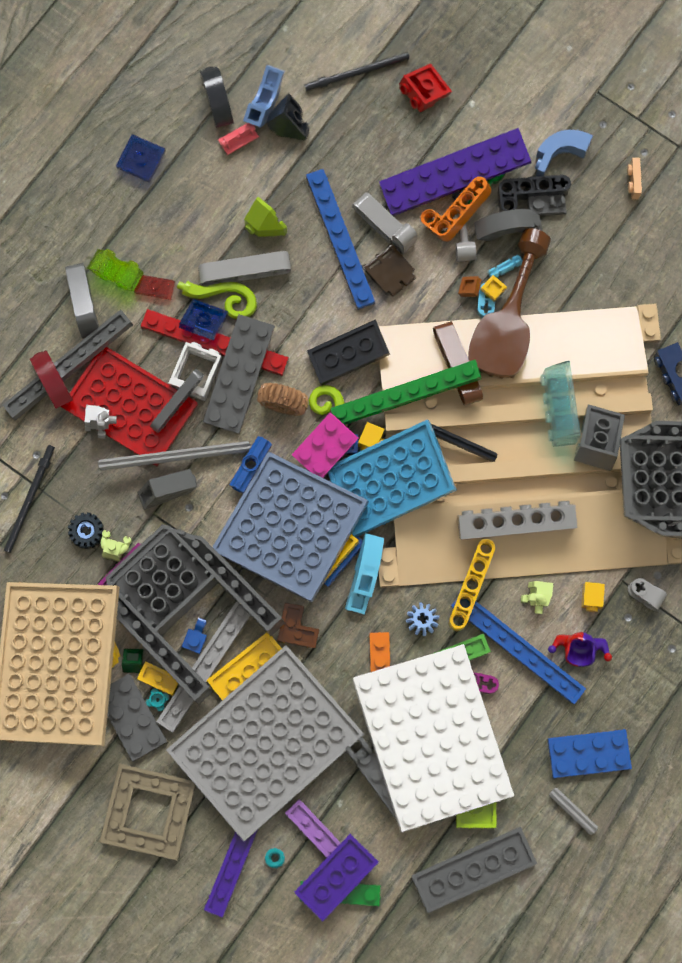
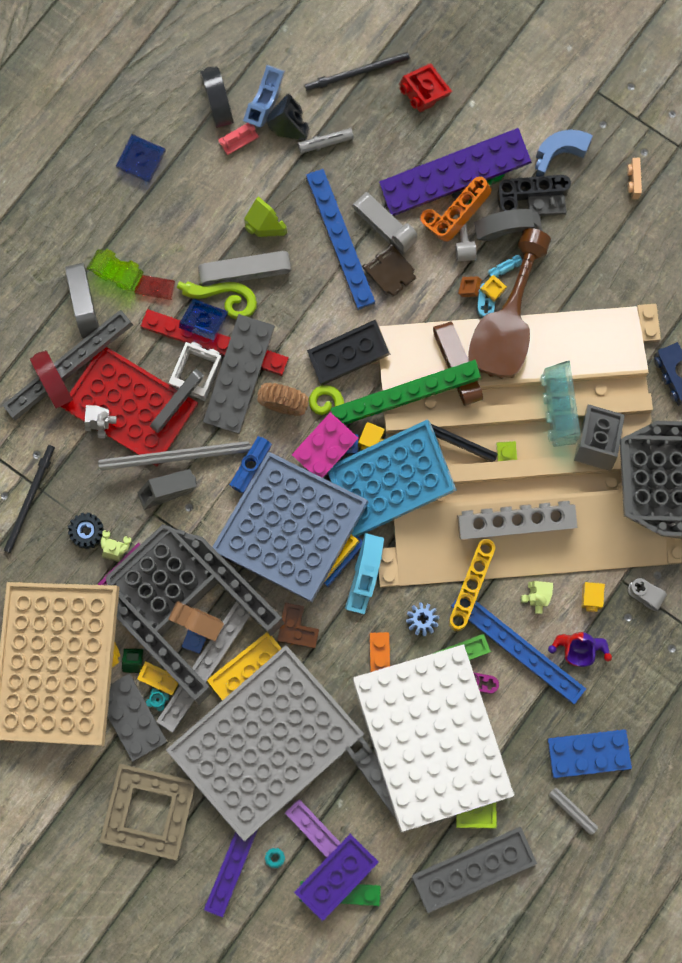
none -> medium nougat piece [168,601,224,641]
none -> light grey pin [298,128,354,154]
none -> lime plate [496,441,517,461]

